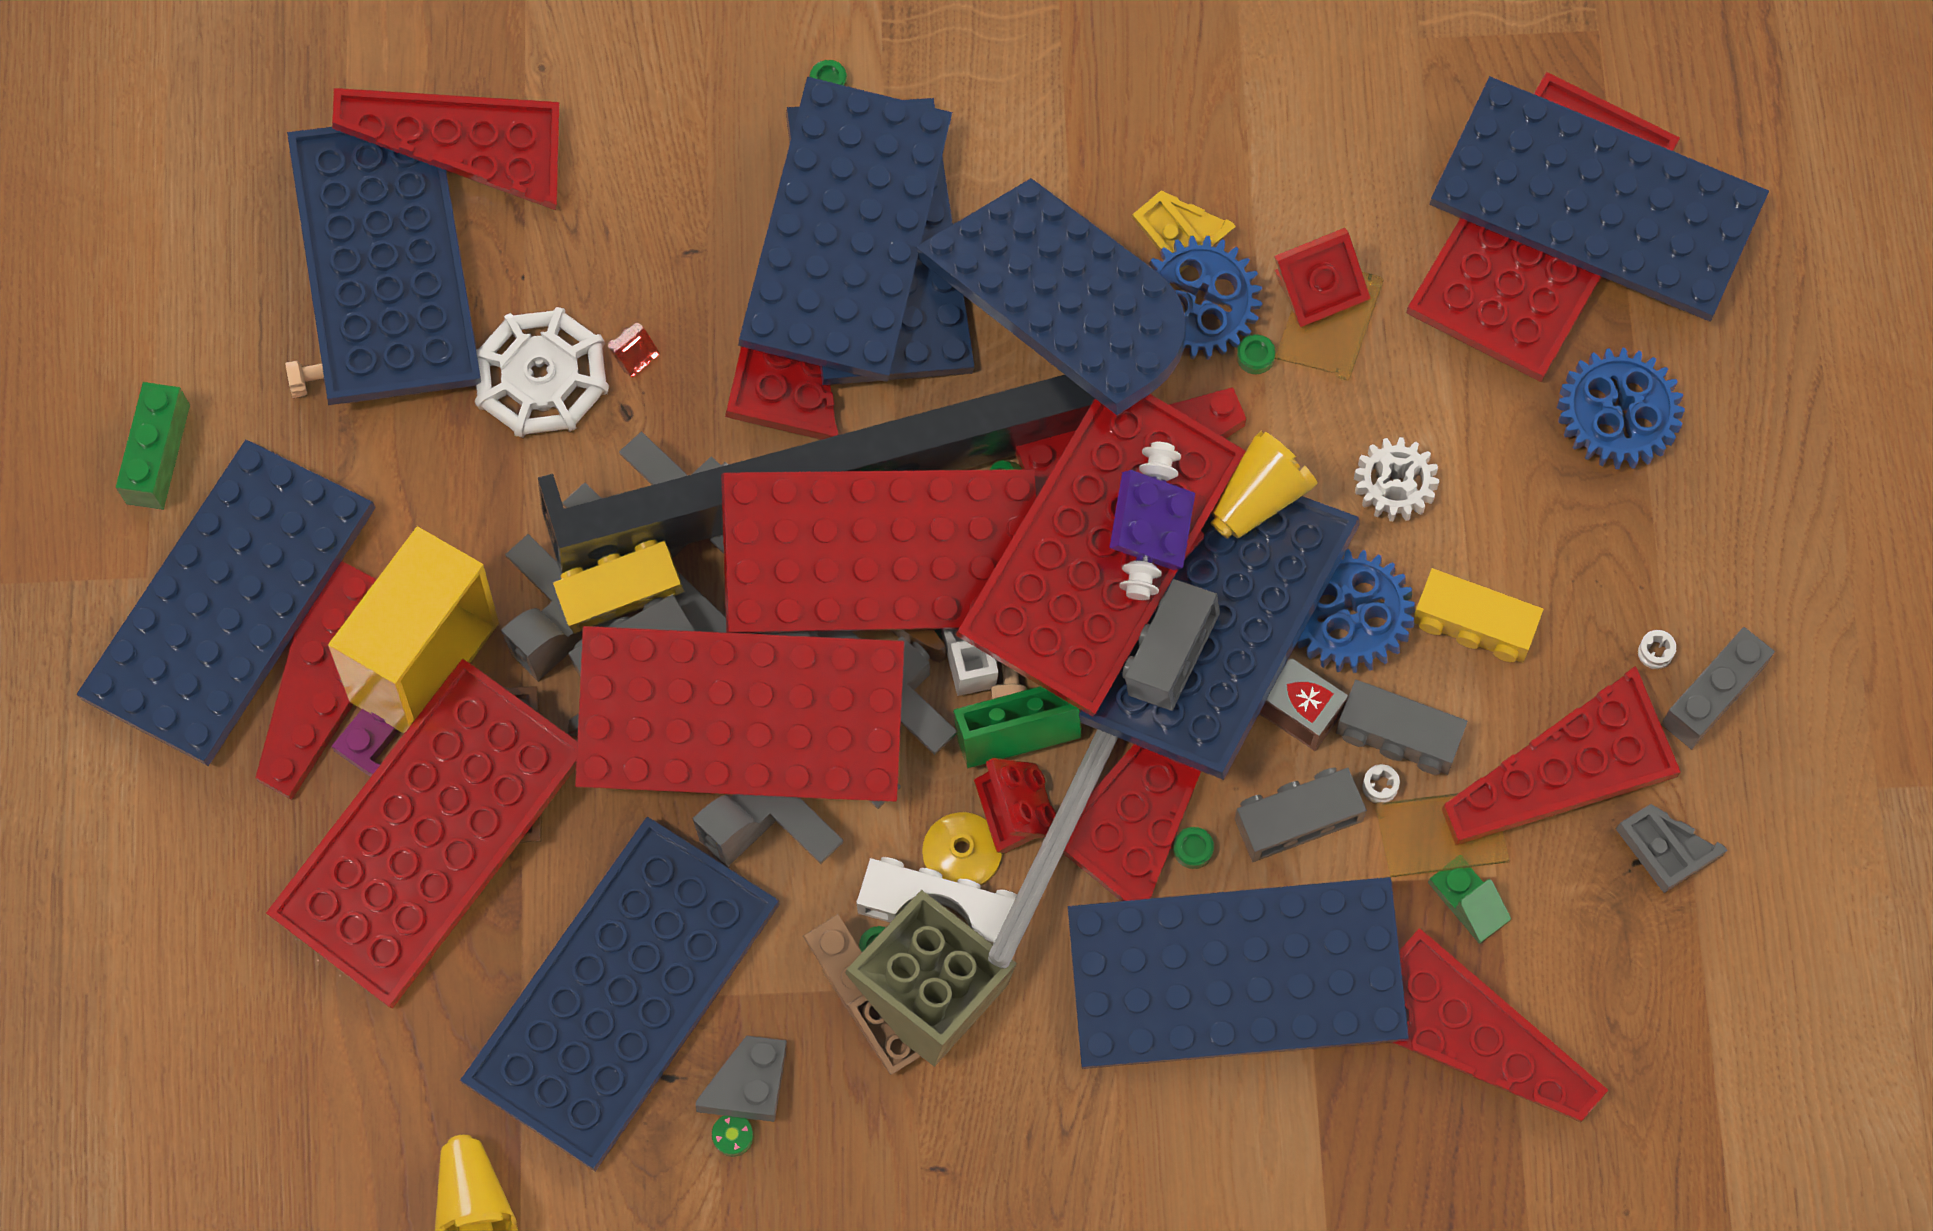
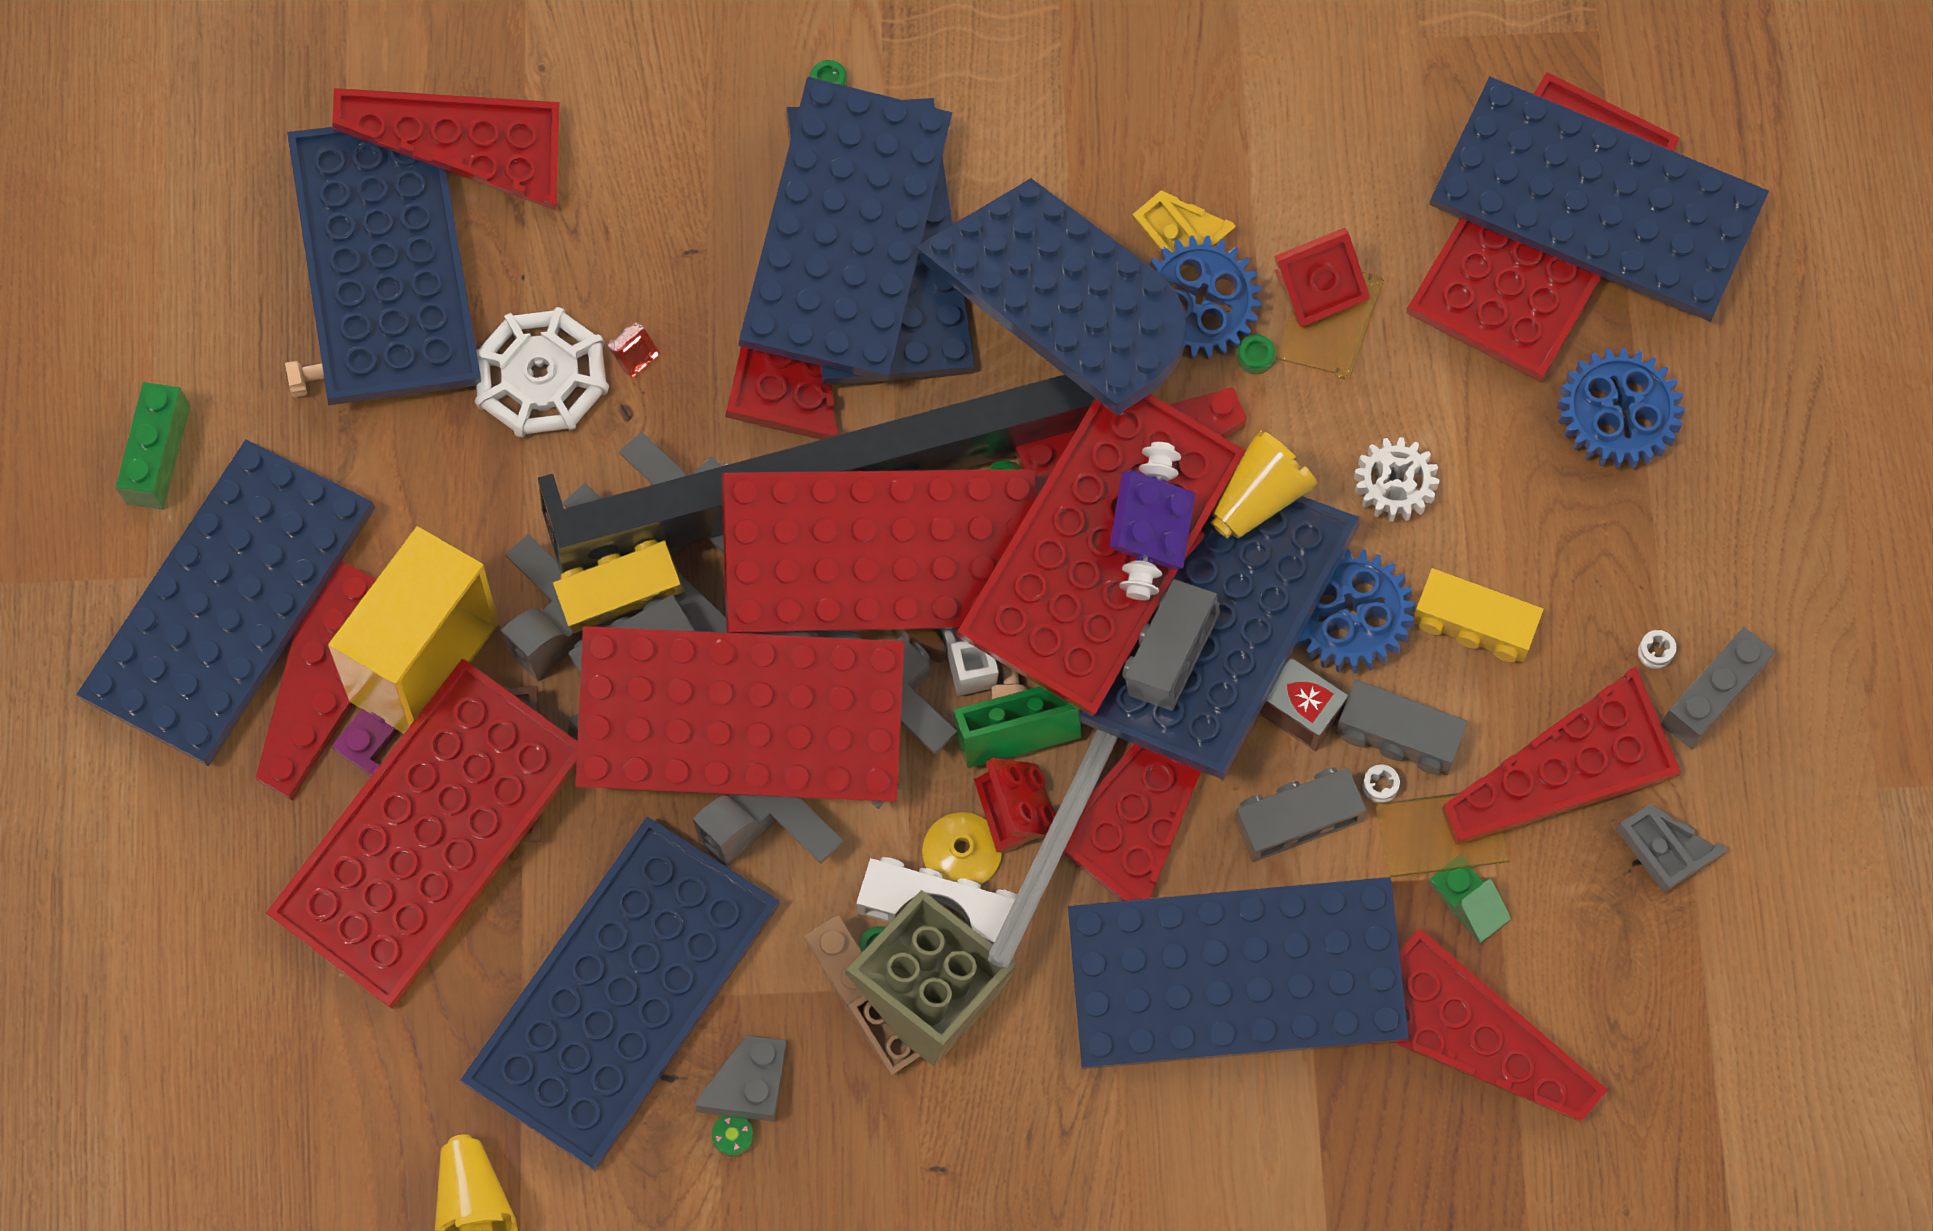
green tile [1173,827,1214,869] -> none

